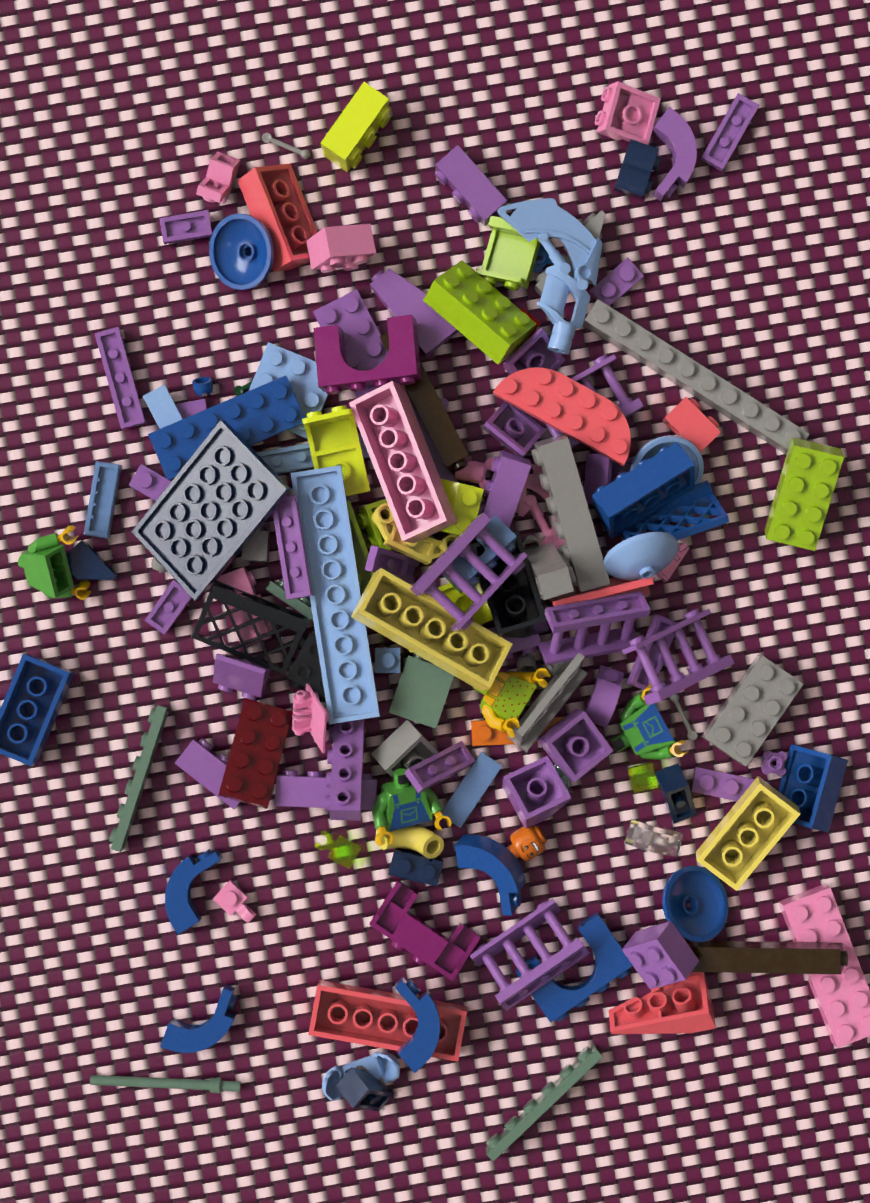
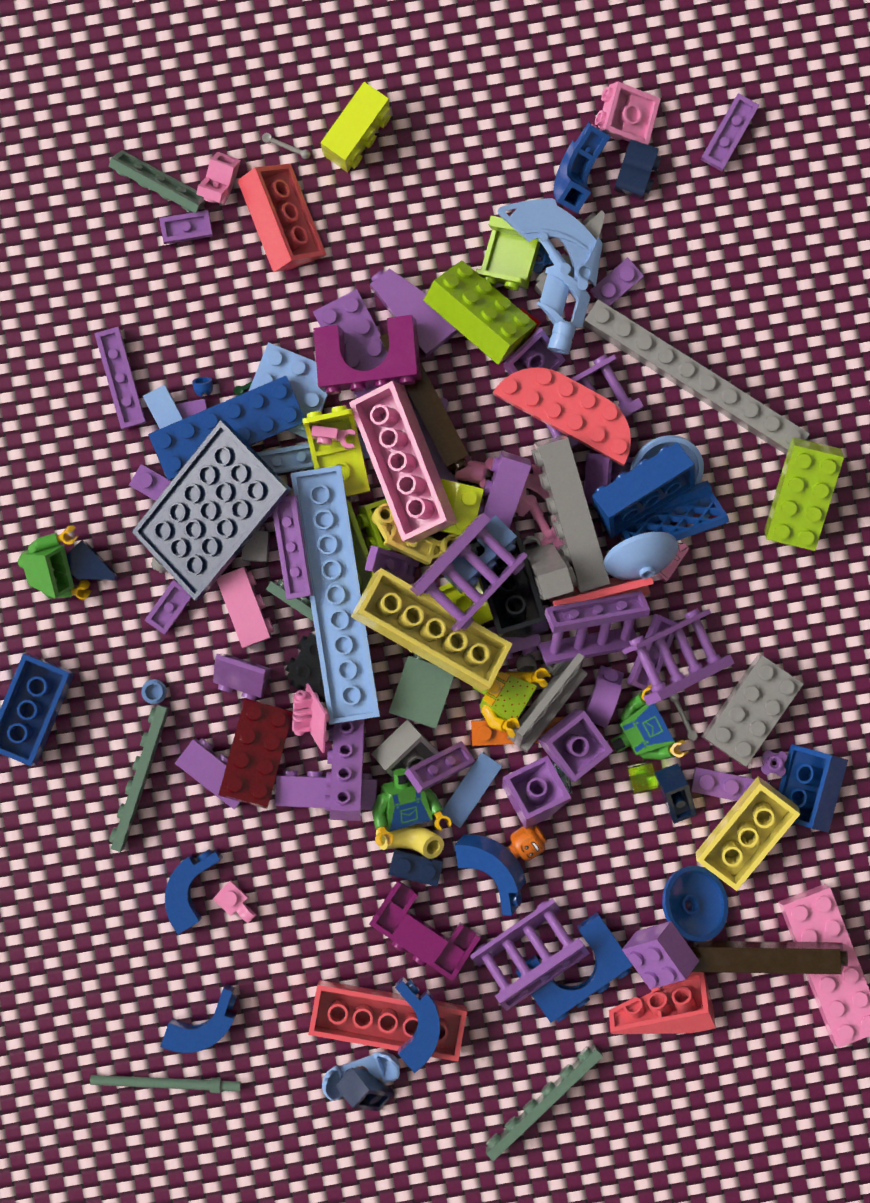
medium blue plate [83,461,122,539] -> none
black fence [191,580,309,675] -> none
blue dish [209,214,274,290] -> none
bright pink brick [306,224,376,273] -> none
clear neon green plate [314,830,362,869] -> none
medium blue brick [375,648,401,673] -> none
medium lavender brick [435,145,507,226] -> none
medium lavender slope [483,402,546,457] -> none
clear slope [625,819,684,857] -> none
medium lavender arch [652,107,697,202] -> none
coral brick [662,397,721,453] -> none
none -> sand green plate [109,150,207,213]
none -> medium blue plate [141,679,167,704]
none -> bright pink plate [311,425,356,450]
none -> blue arch [554,122,611,214]

